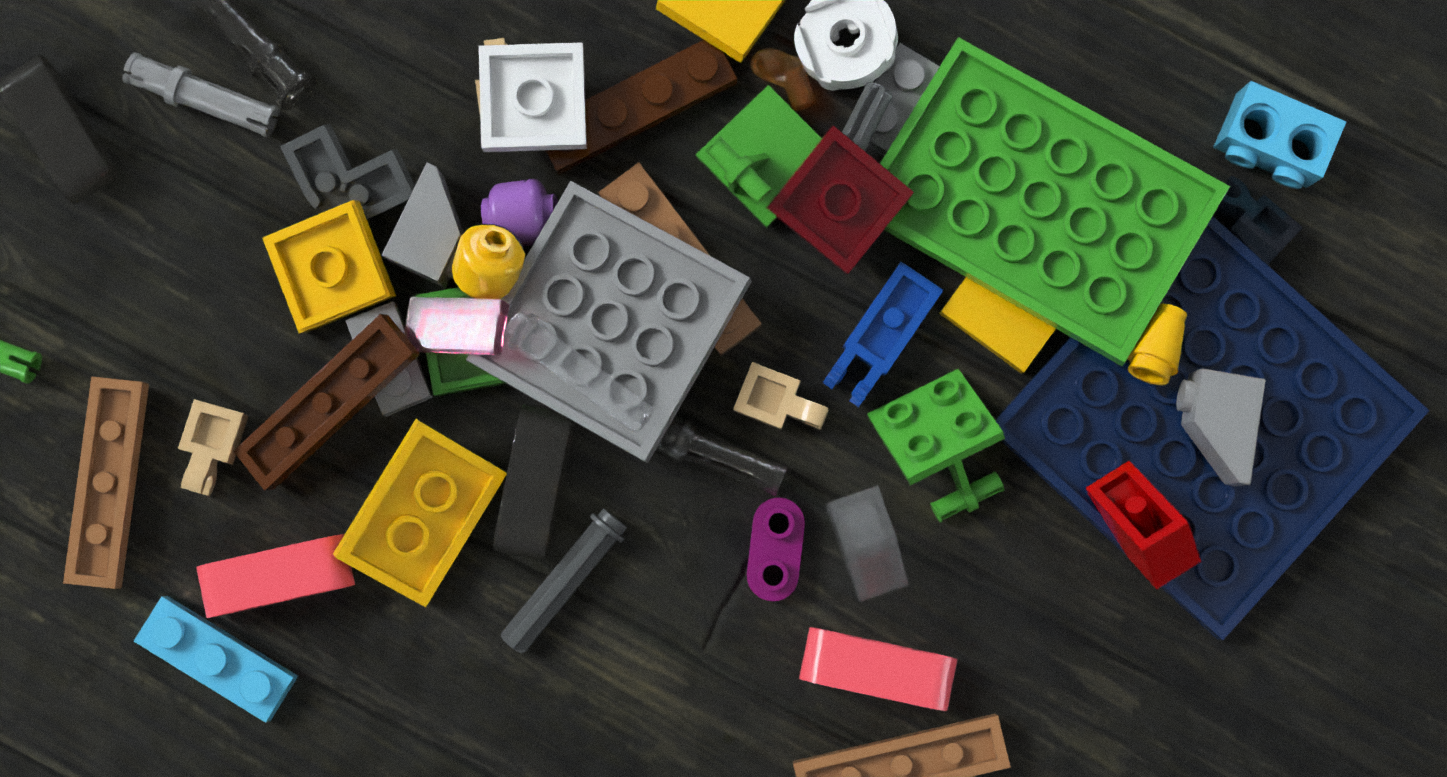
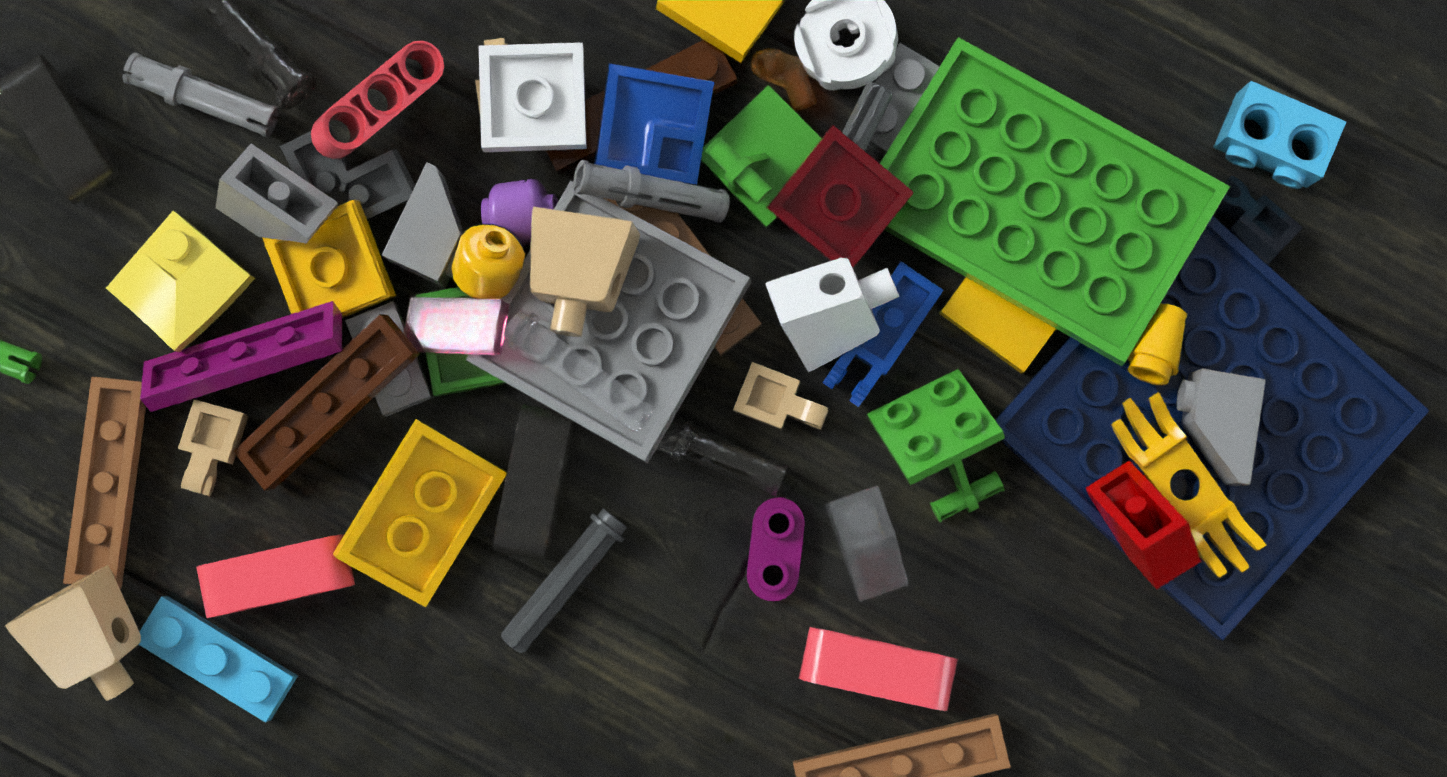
none -> tan torso [5,565,141,701]
none -> light yellow plate [106,211,255,352]
none -> magenta plate [140,301,342,412]
none -> light grey slope [216,143,338,243]
none -> coral beam [311,41,444,159]
none -> tan torso [530,207,640,337]
none -> light grey pin [573,160,729,223]
none -> blue plate [594,63,714,185]
none -> white torso [765,258,900,372]
none -> yellow piece [1111,392,1266,578]

